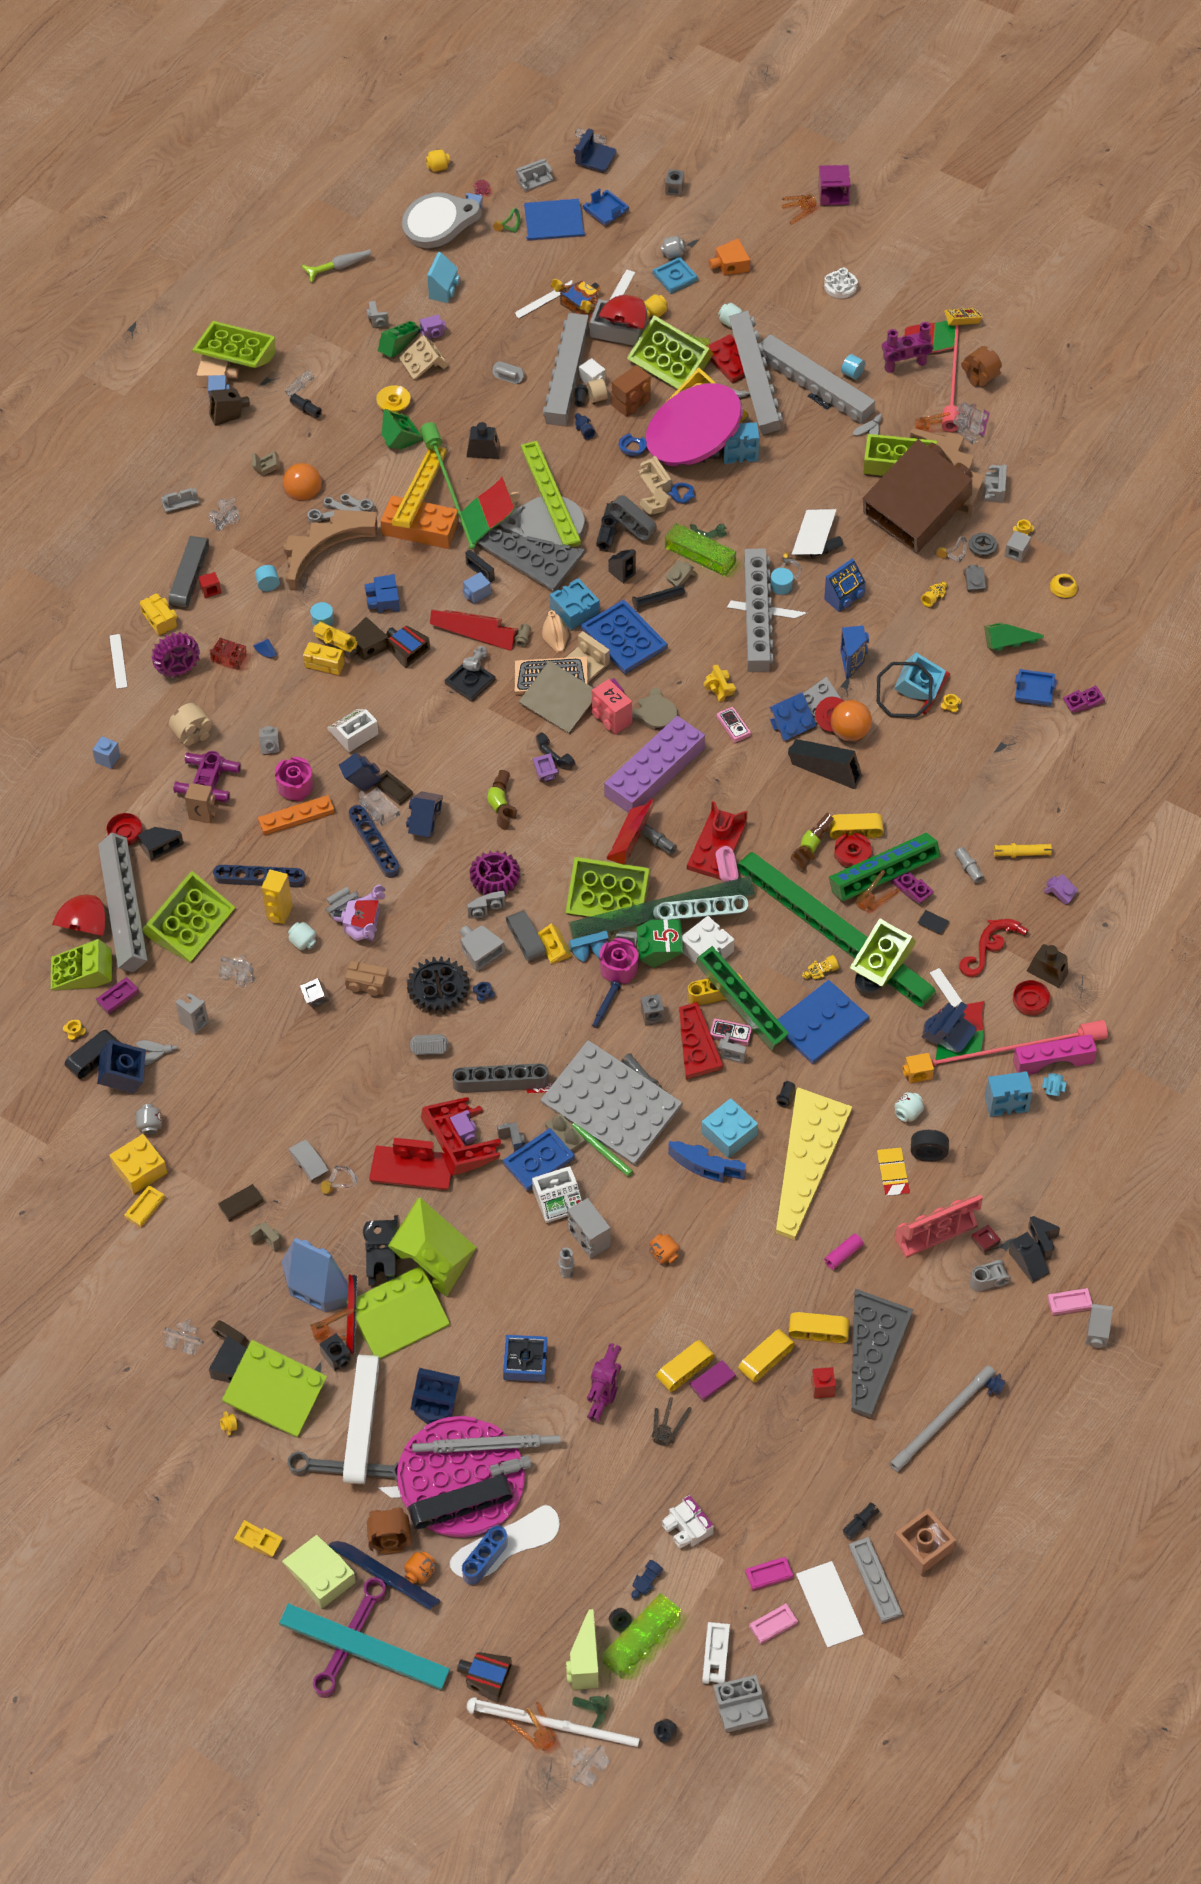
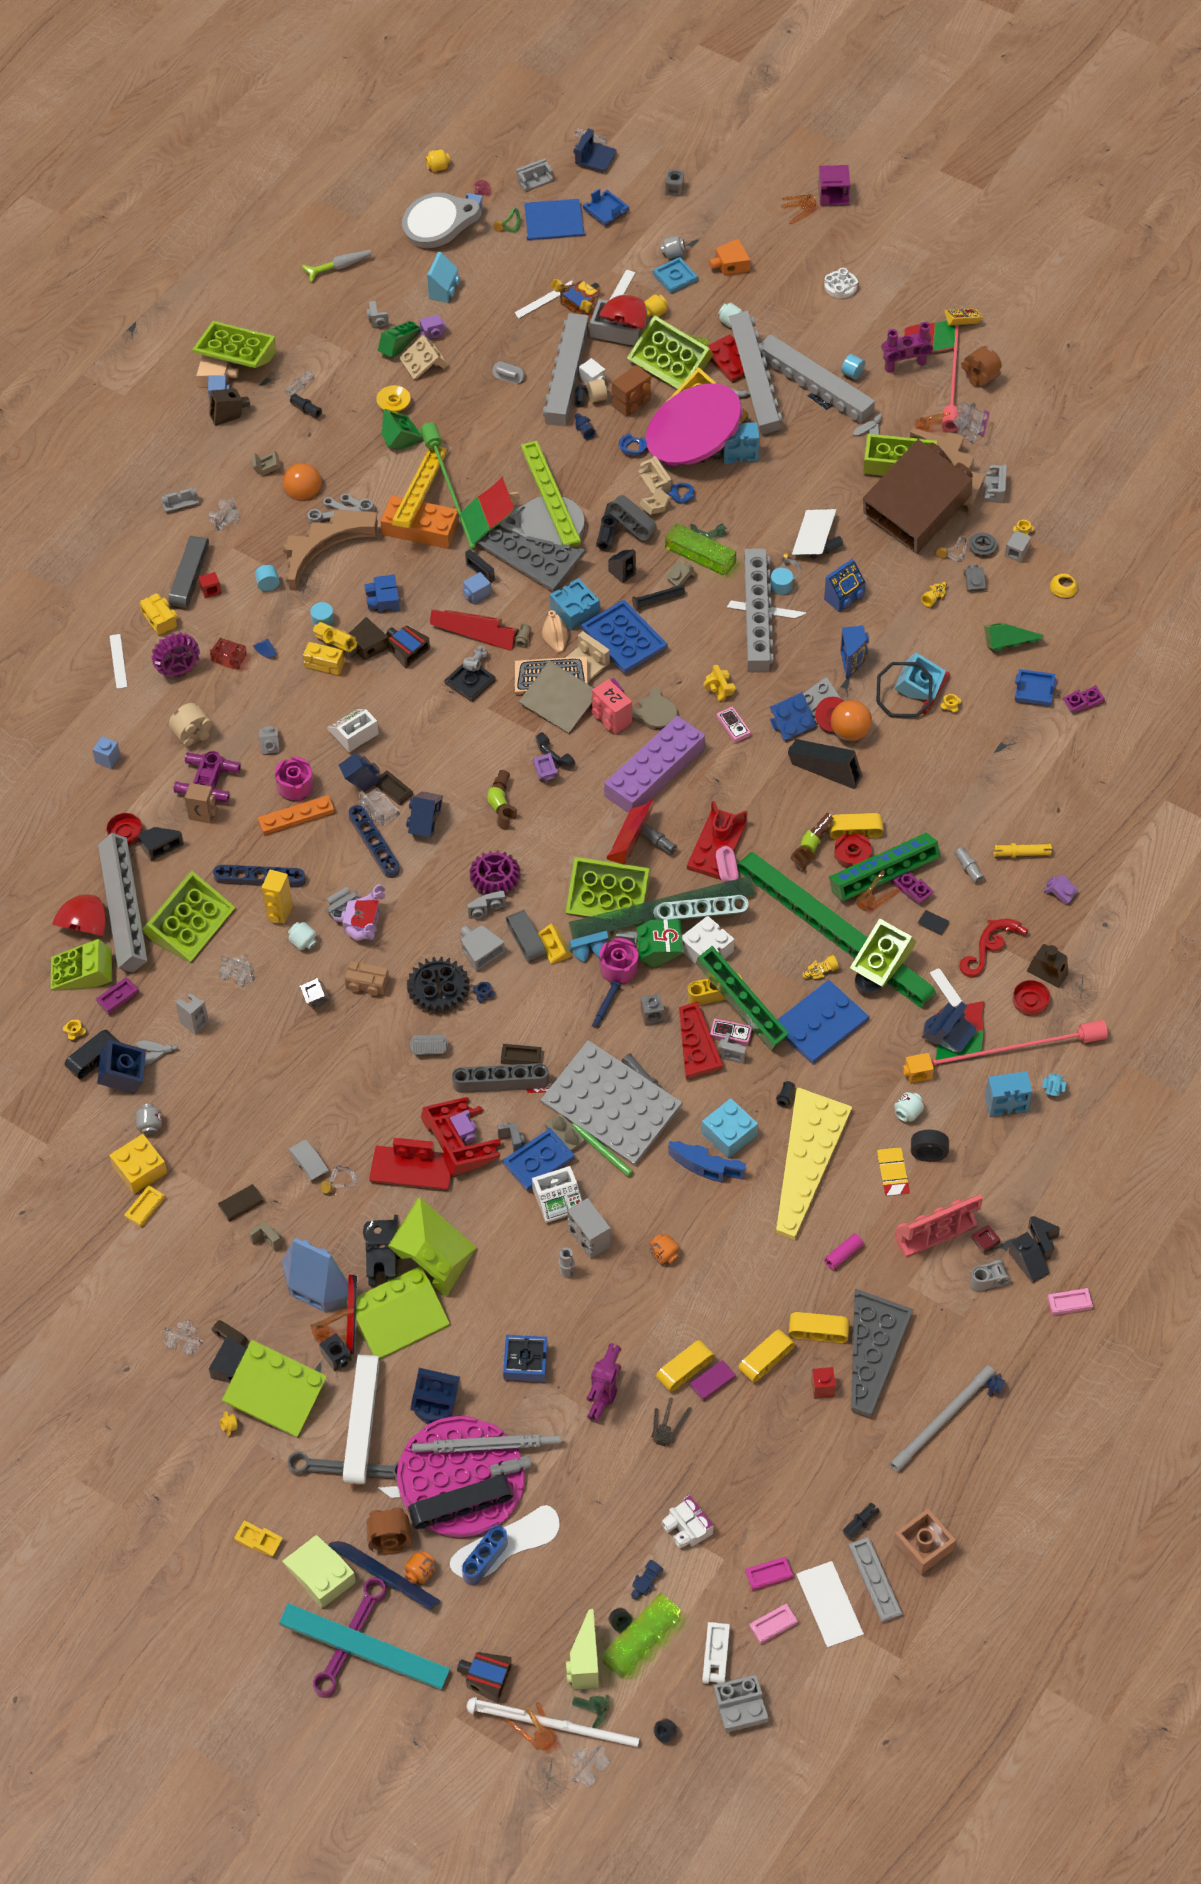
black torso [466,422,500,459] -> none
dark pink arch [1013,1035,1097,1075] -> none
light grey slope [1086,1304,1113,1348] -> none
none -> dark brown tile [501,1044,542,1065]

